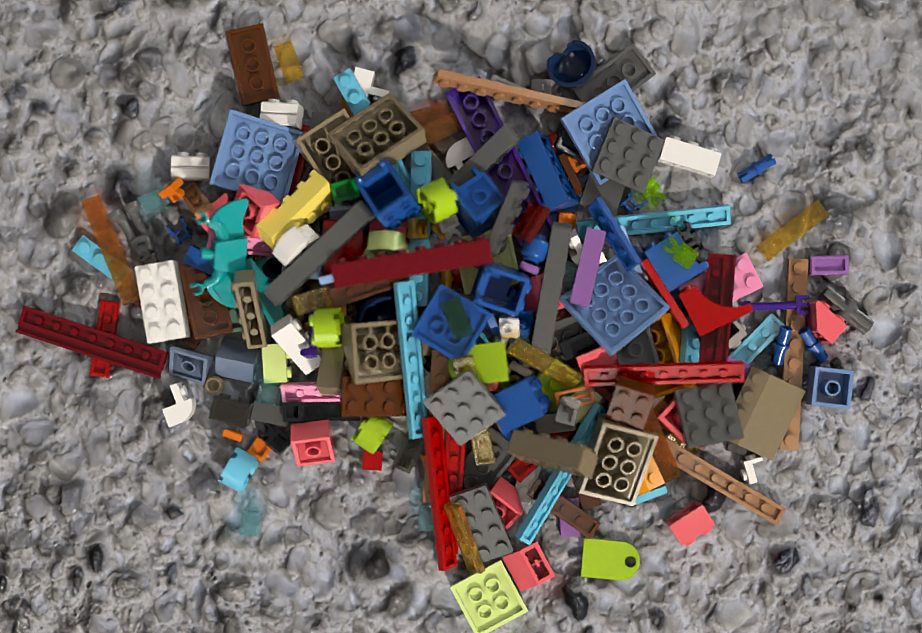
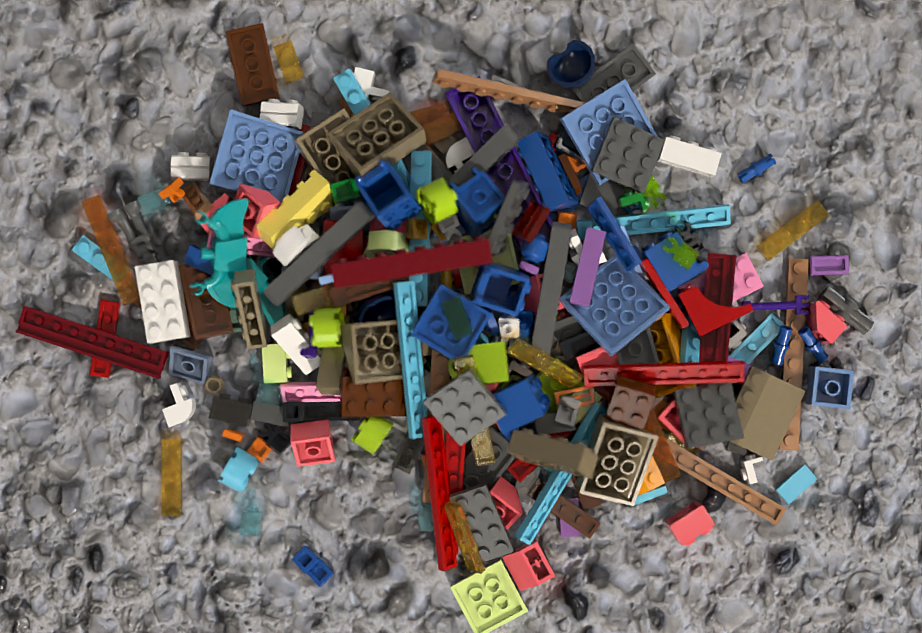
blue piece [166,216,193,245] -> none
sand blue slope [215,338,260,383] -> none
red tile [362,450,383,471] -> none
light grey bracket [531,79,561,96] -> none
lime tile [580,537,640,580] -> none
none -> clear yellow tile [162,439,182,516]
none -> blue slope [292,546,335,587]
none -> green bracket [618,192,649,214]
none -> medium azure tile [775,464,817,504]

